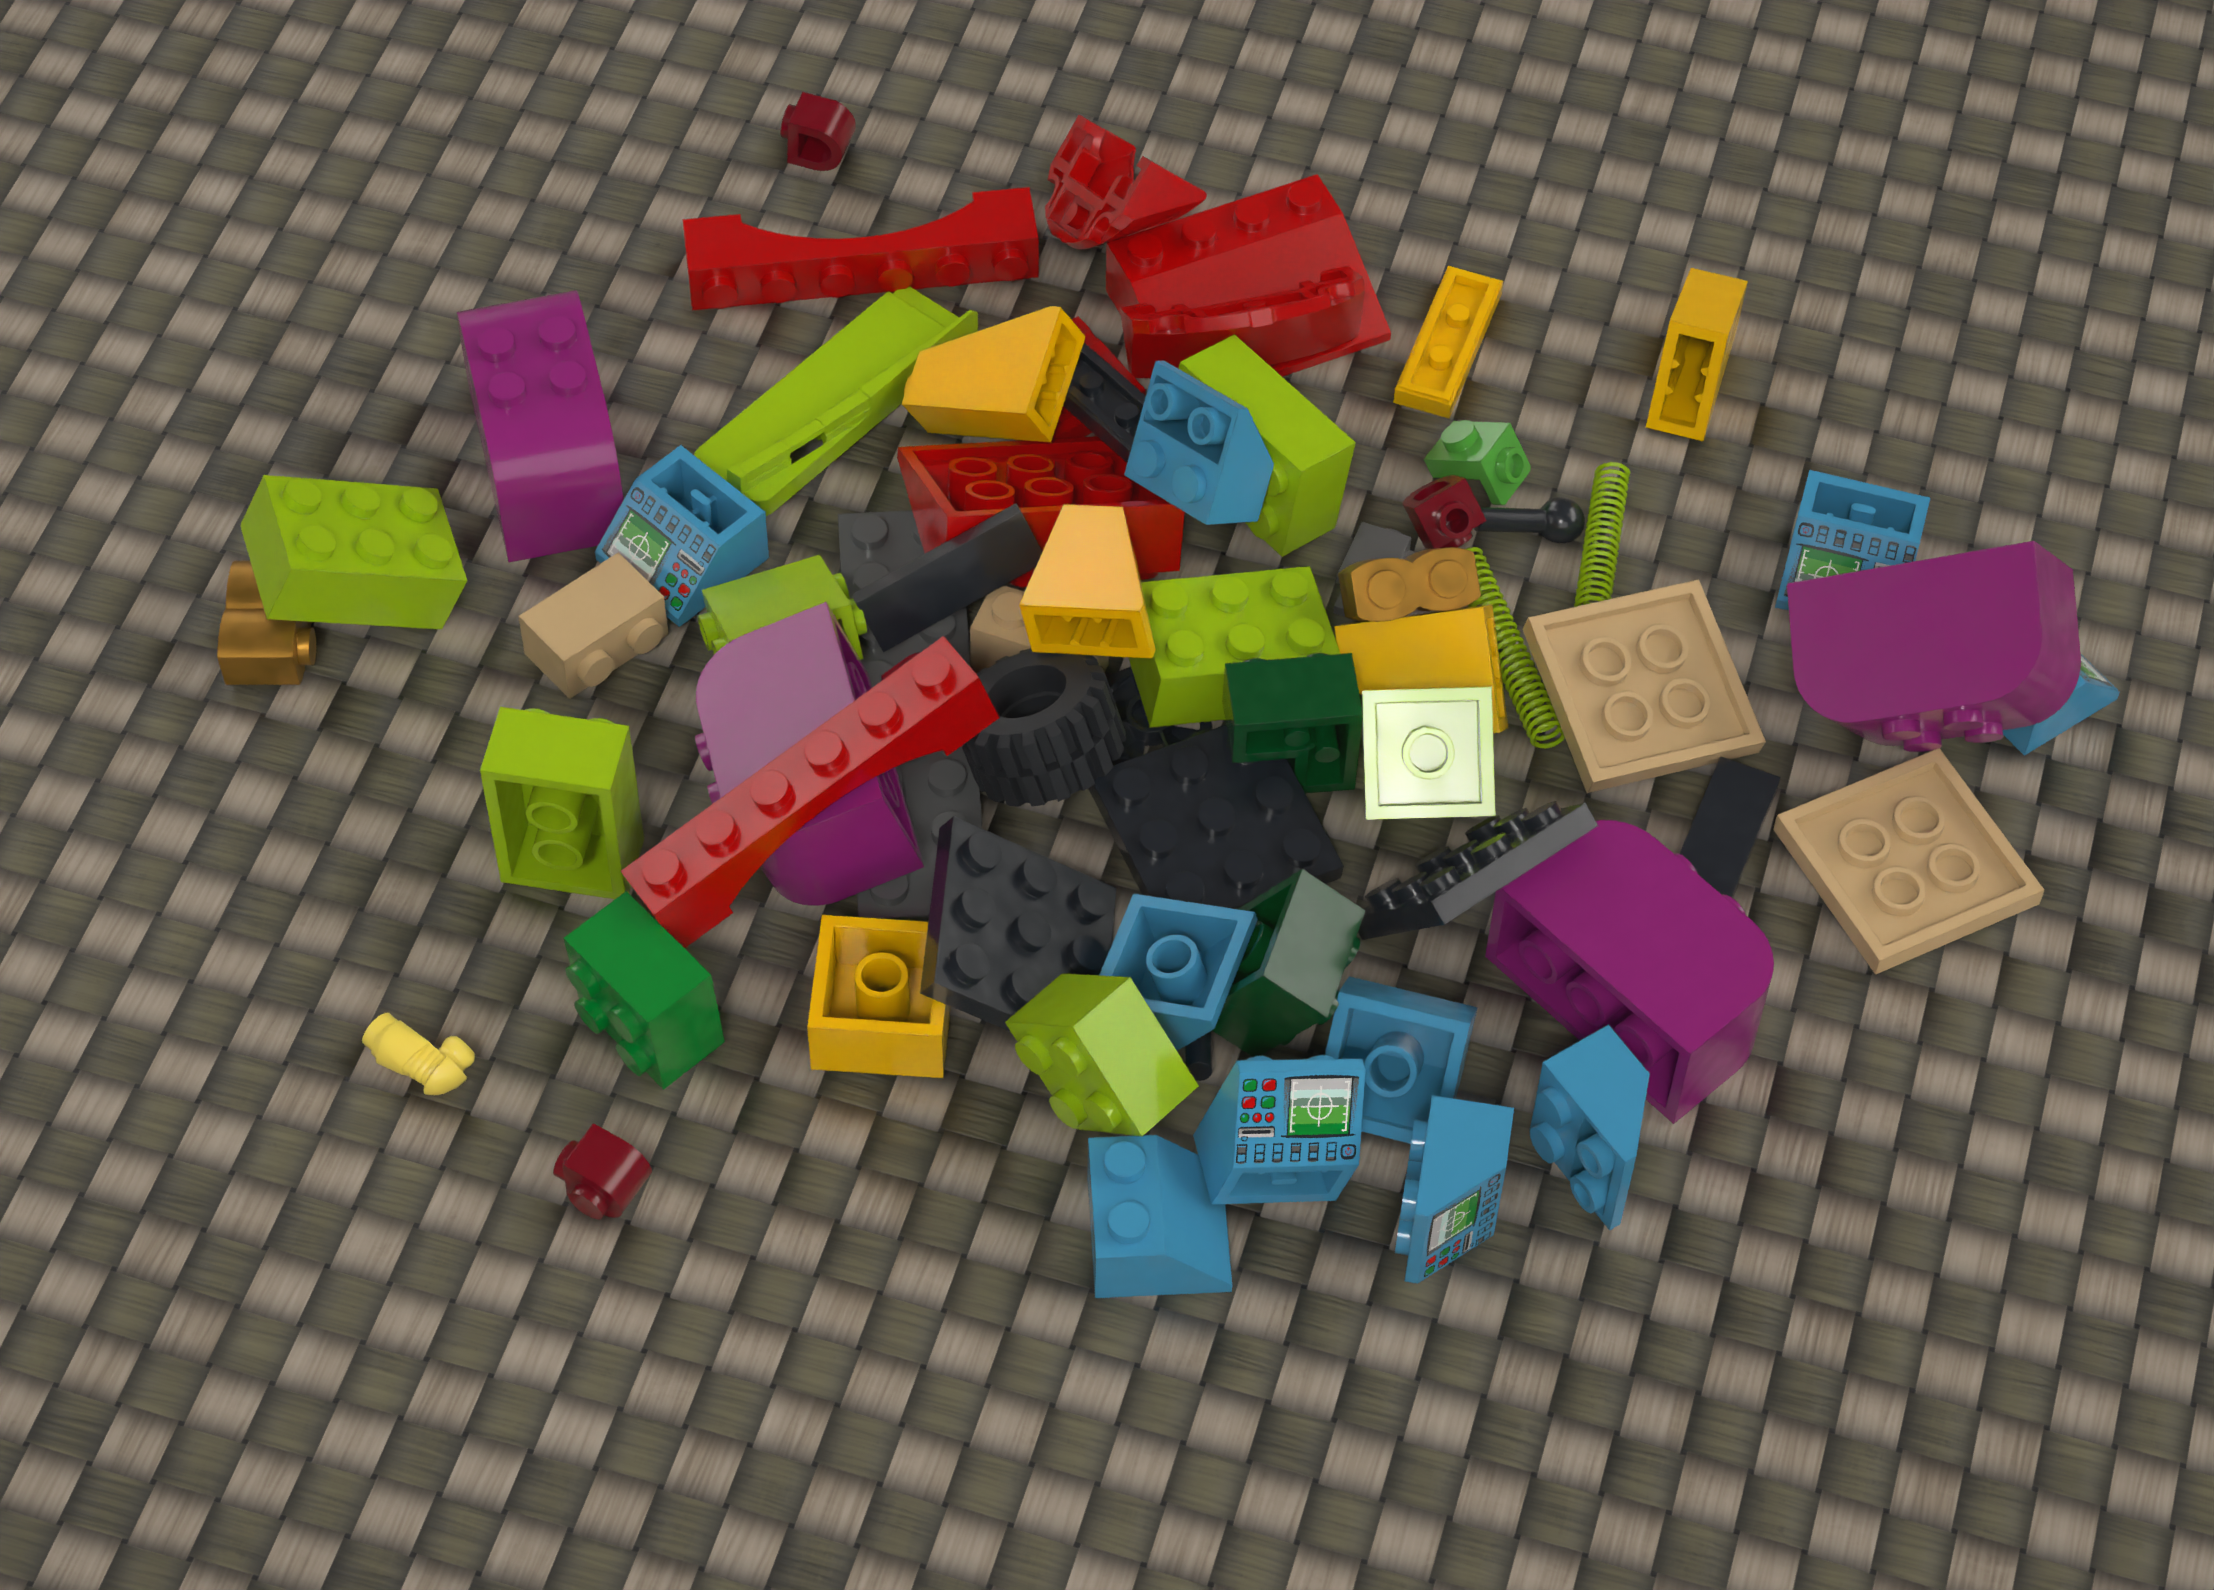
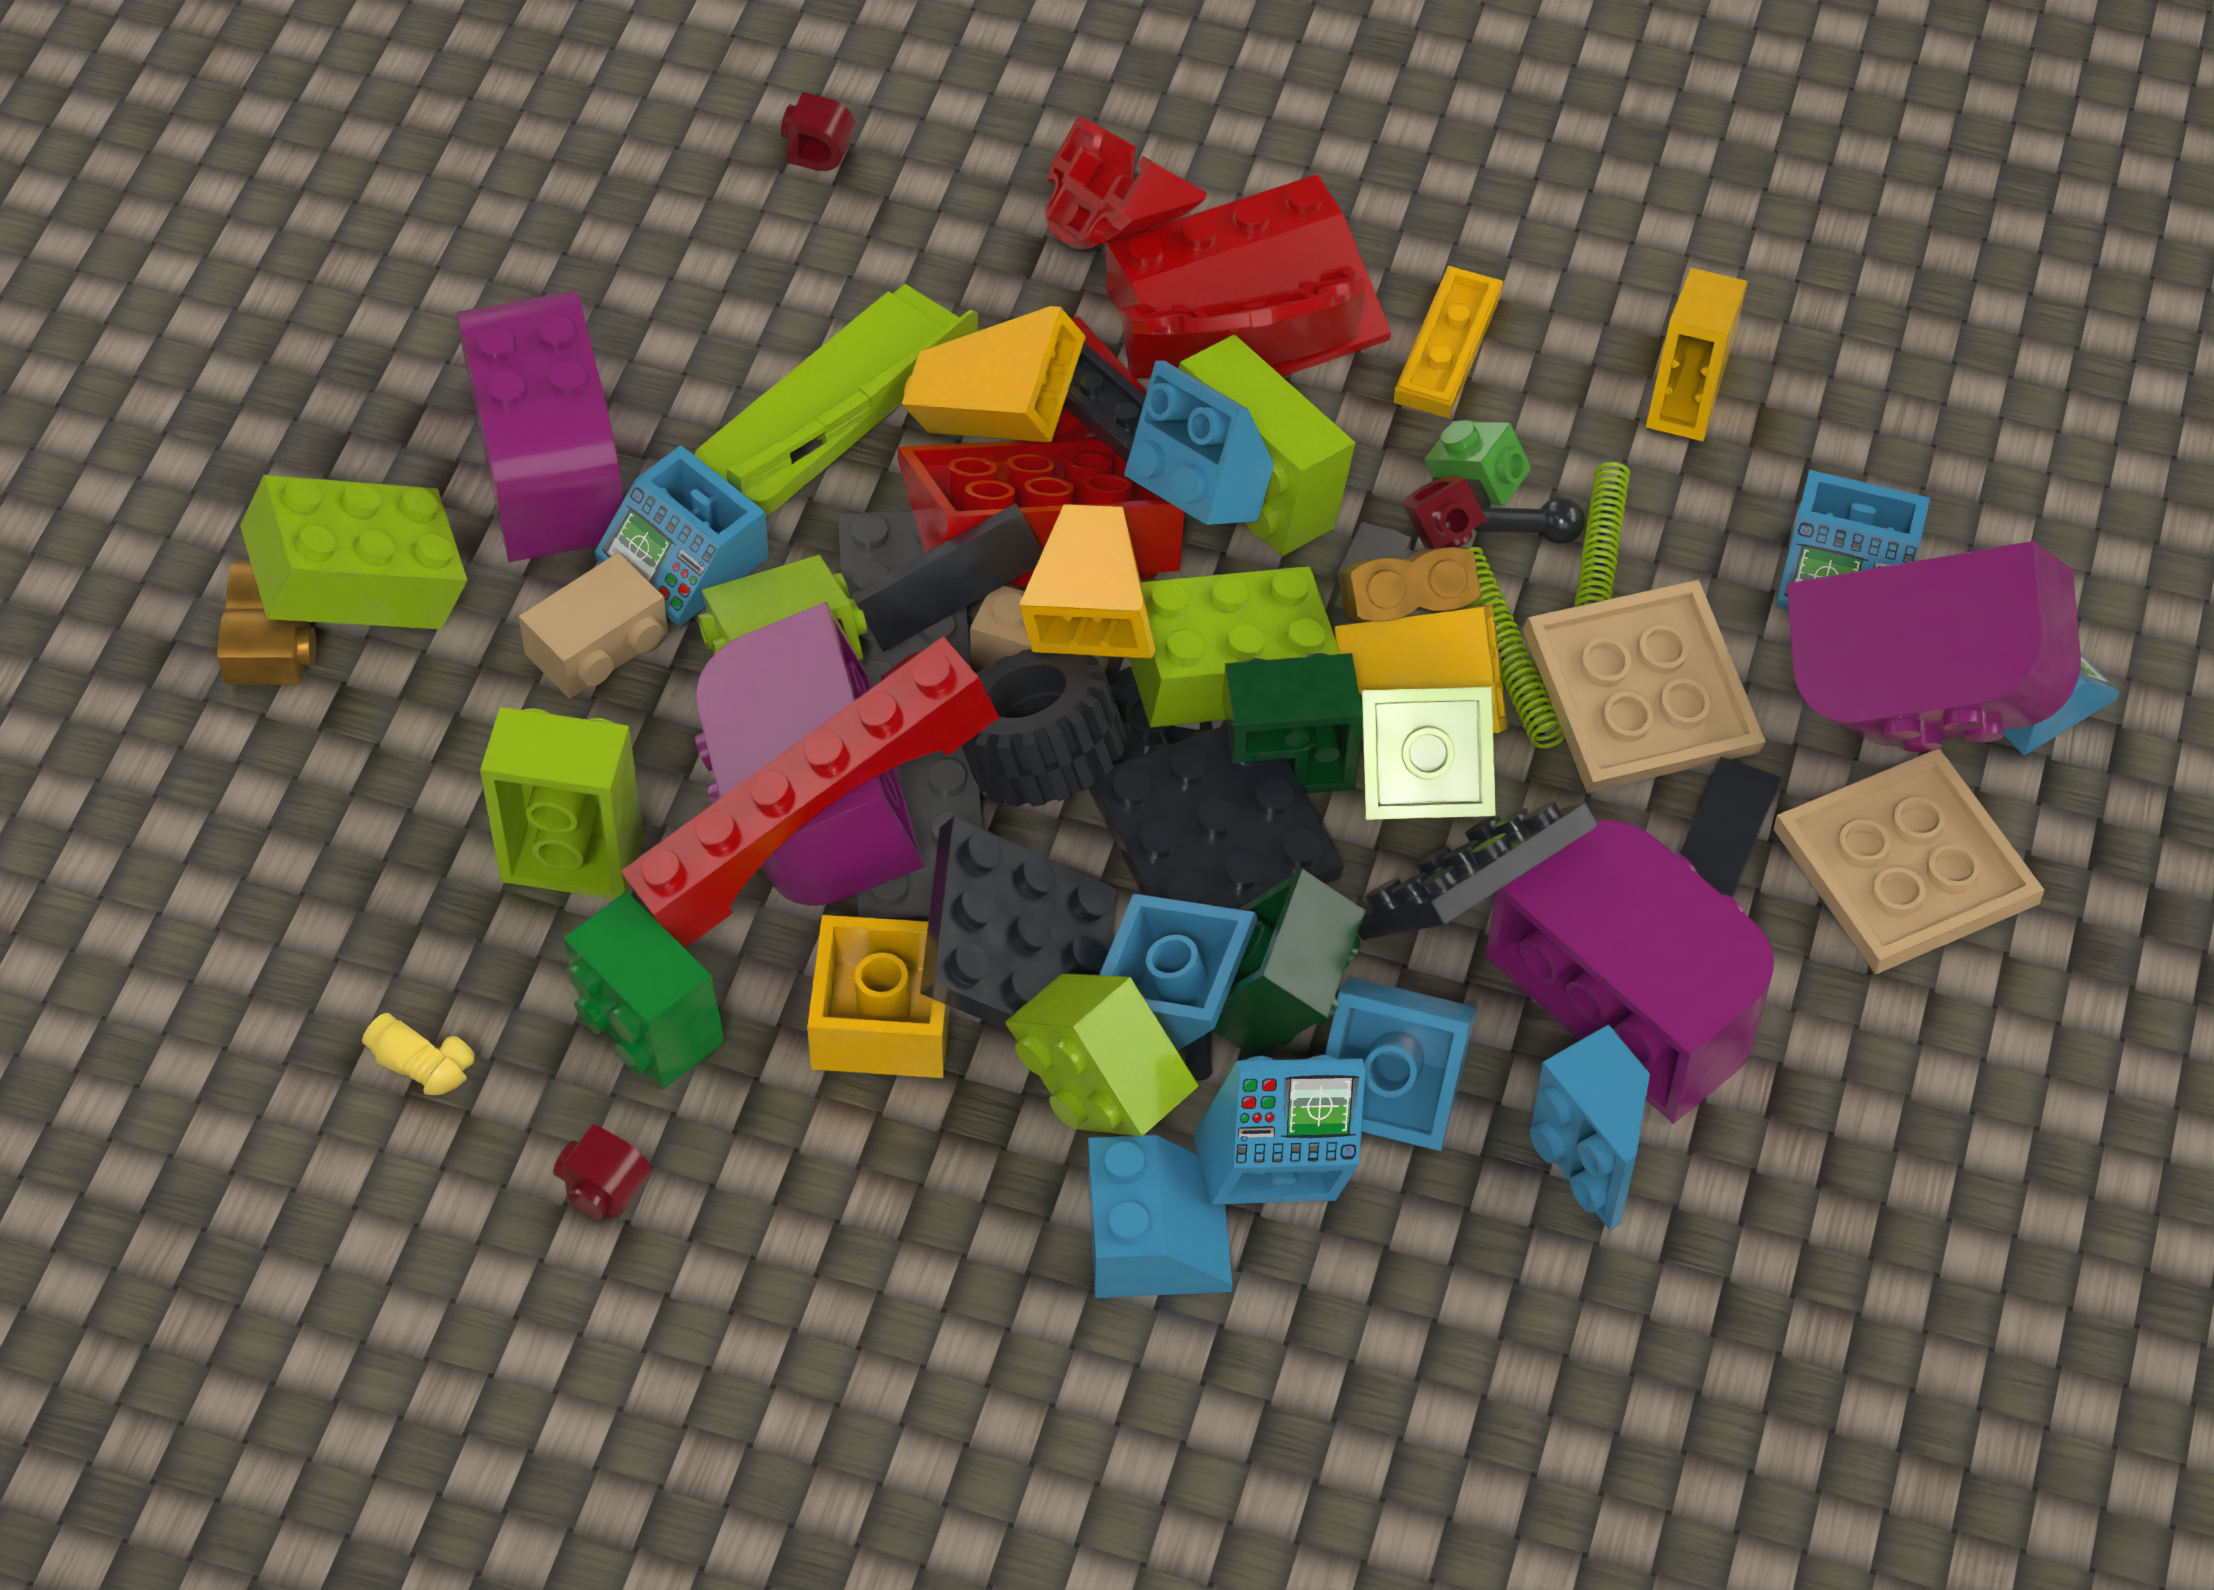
red arch [682,187,1039,311] -> none
dark azure slope [1395,1095,1514,1284] -> none

